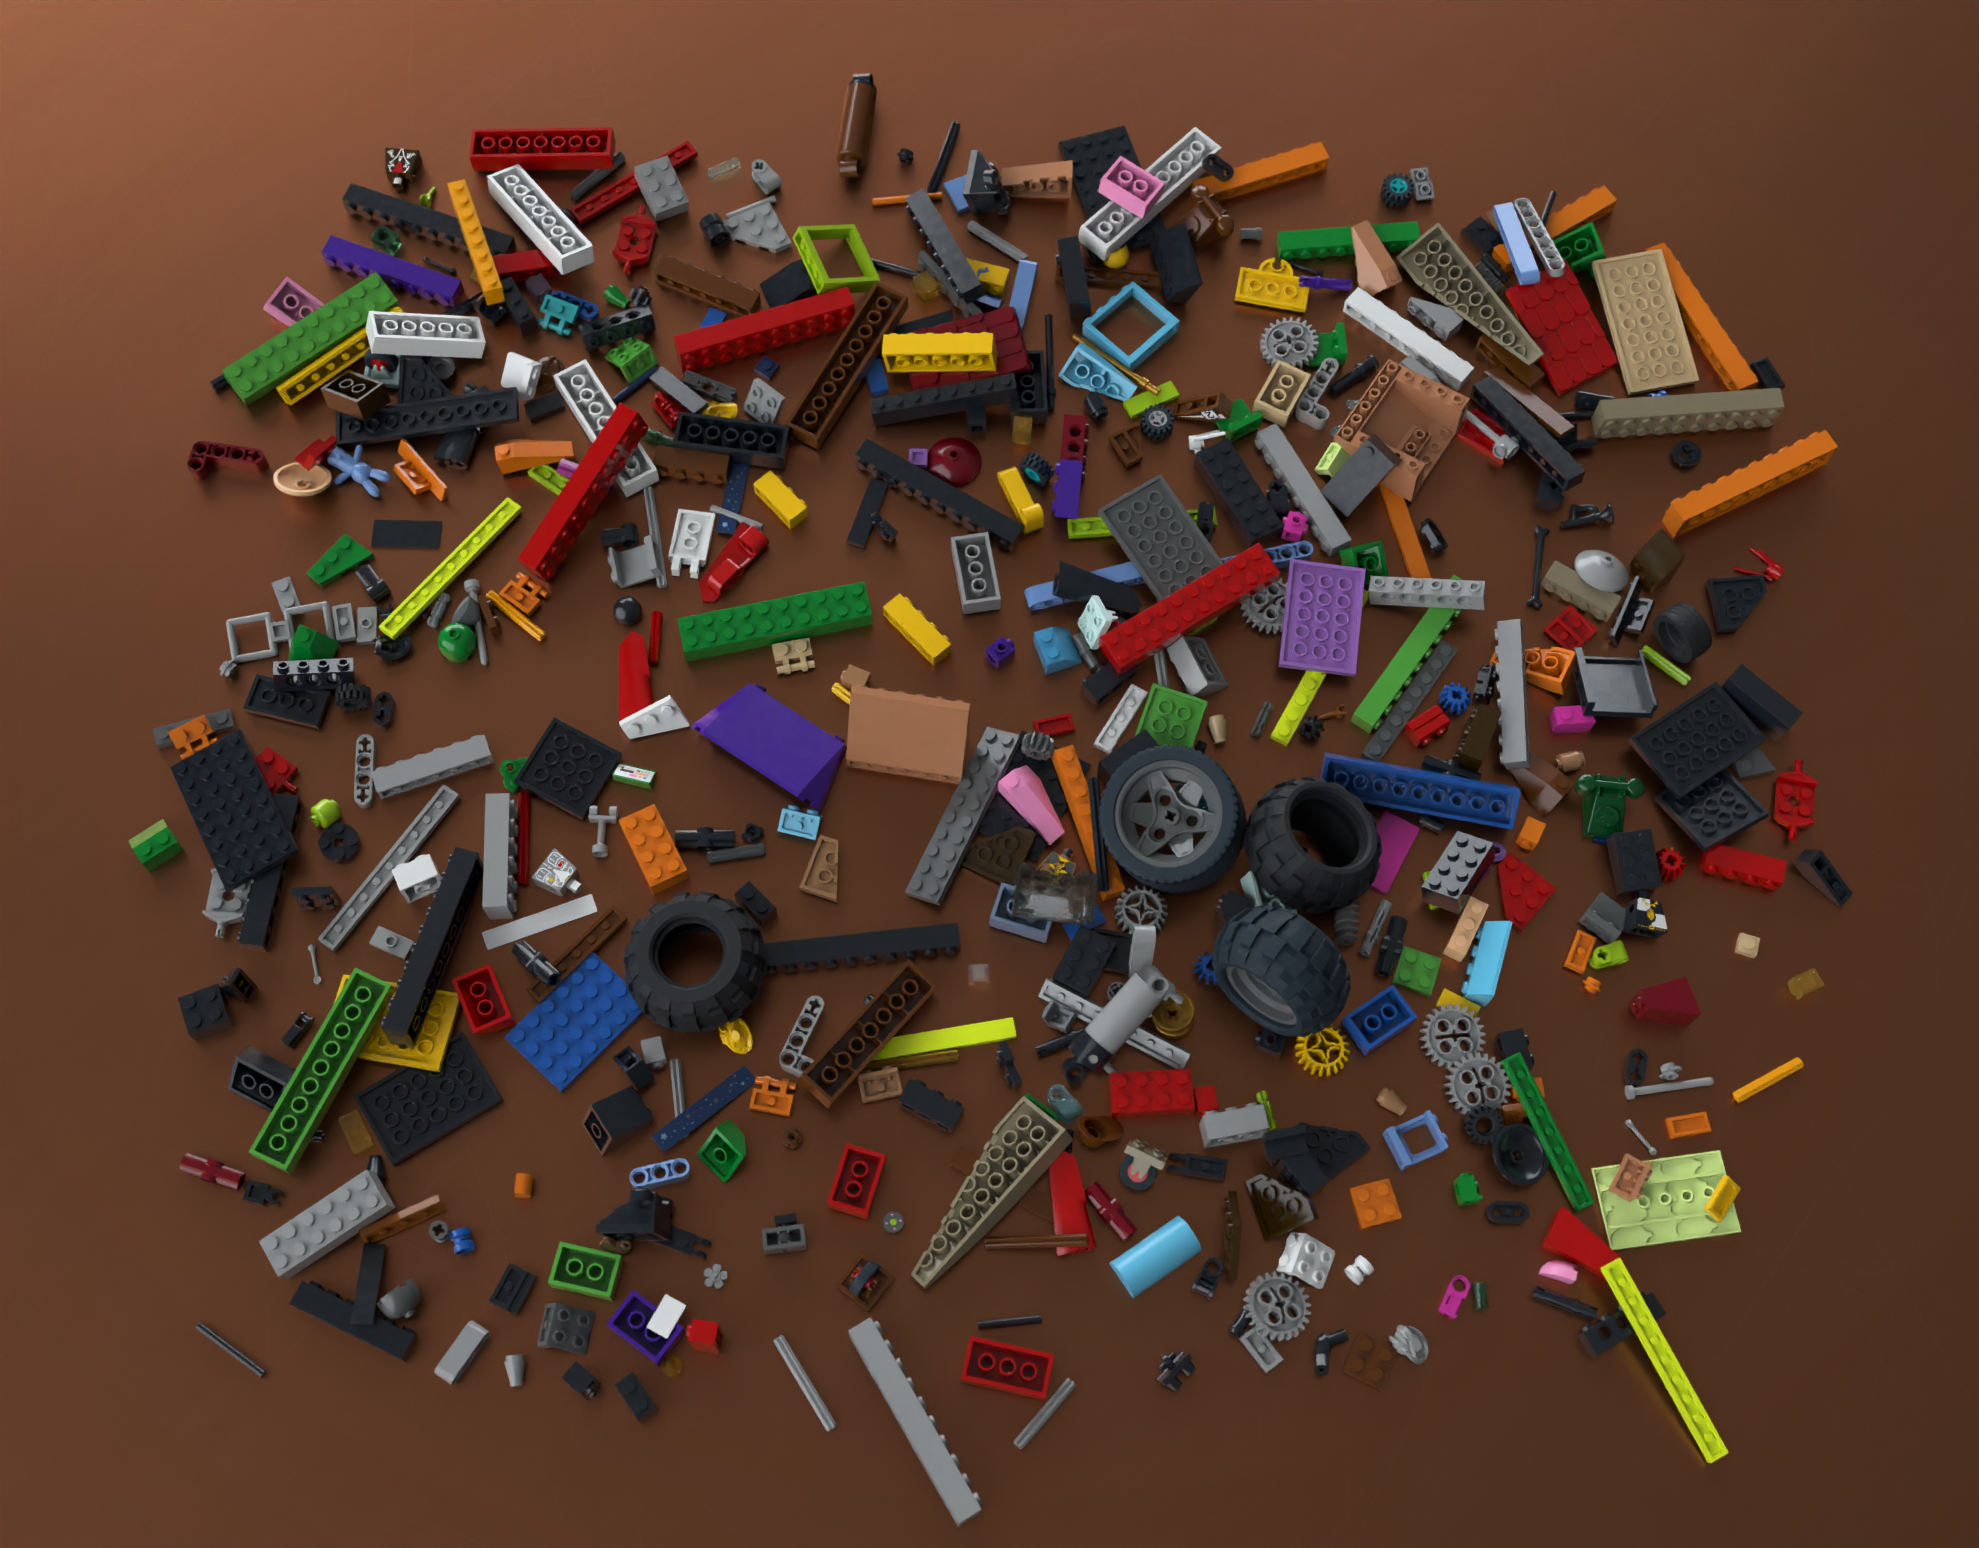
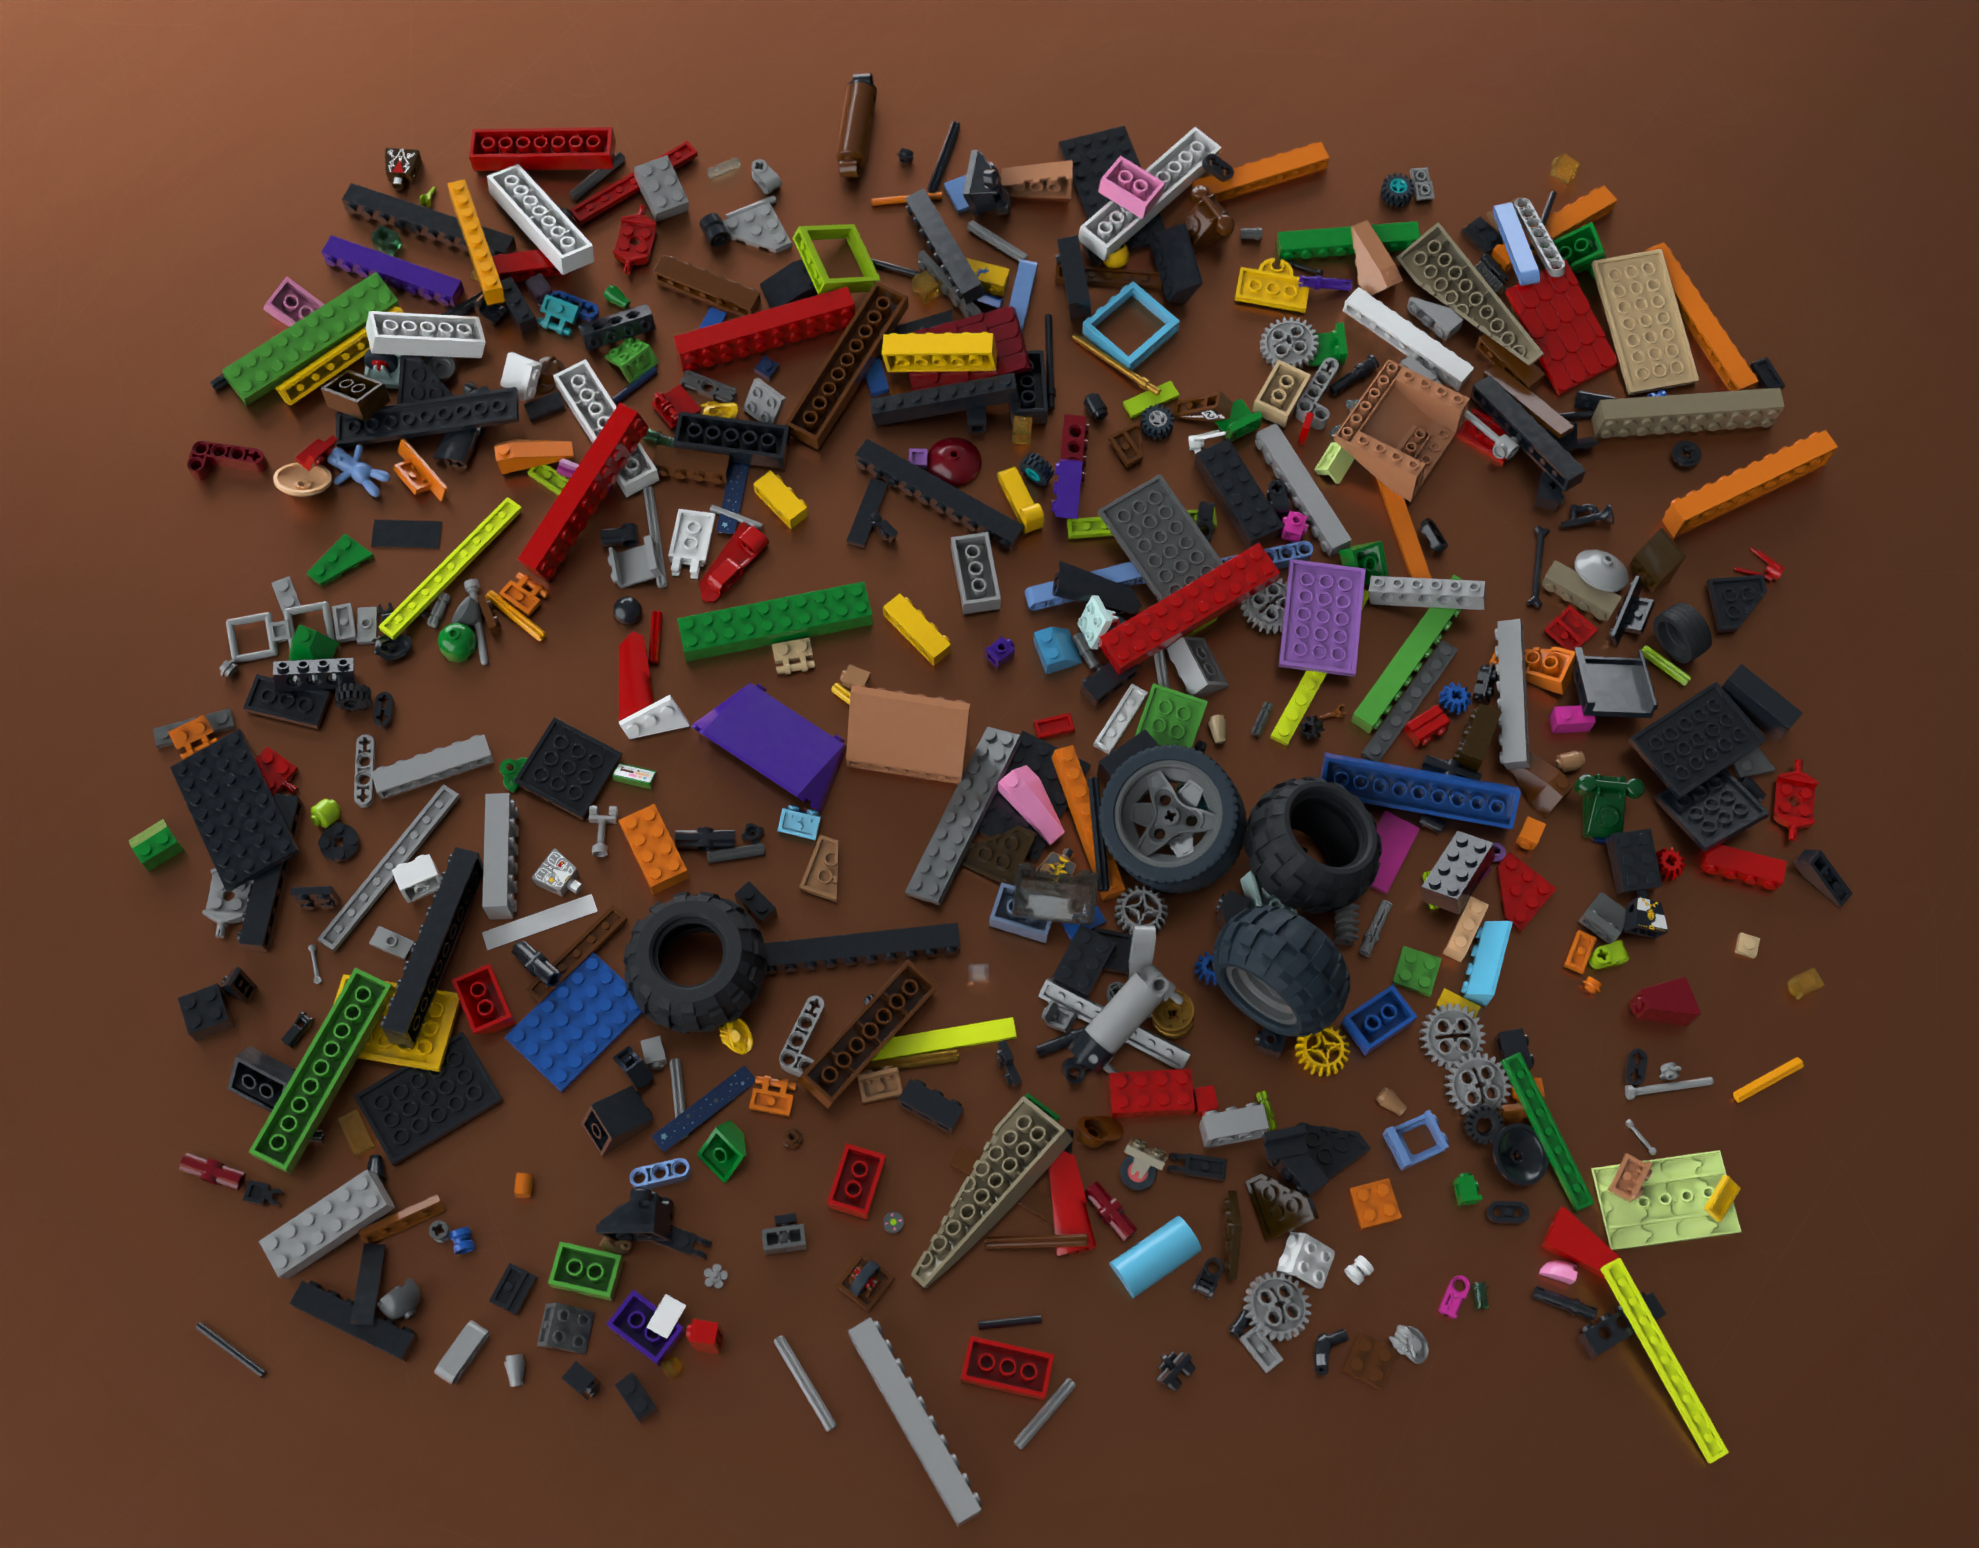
black piece [355,564,391,602] -> none
black hinge [422,256,457,275] -> none
red axle [517,792,530,885] -> none
black gear [629,285,653,307] -> none
tile [648,366,709,414] -> none
dark grey gear [1021,731,1055,761] -> none
clear light blue piece [1047,1084,1084,1125] -> none
medium azure wedge [1058,342,1138,401] -> none
black brick [1320,434,1401,517] -> none
black piece [1375,916,1408,977] -> none
orange tile [1665,1111,1712,1139] -> none
none -> red tile [1297,412,1314,447]
none -> clear yellow brick [1550,153,1581,185]
none -> black cone [1739,776,1767,802]

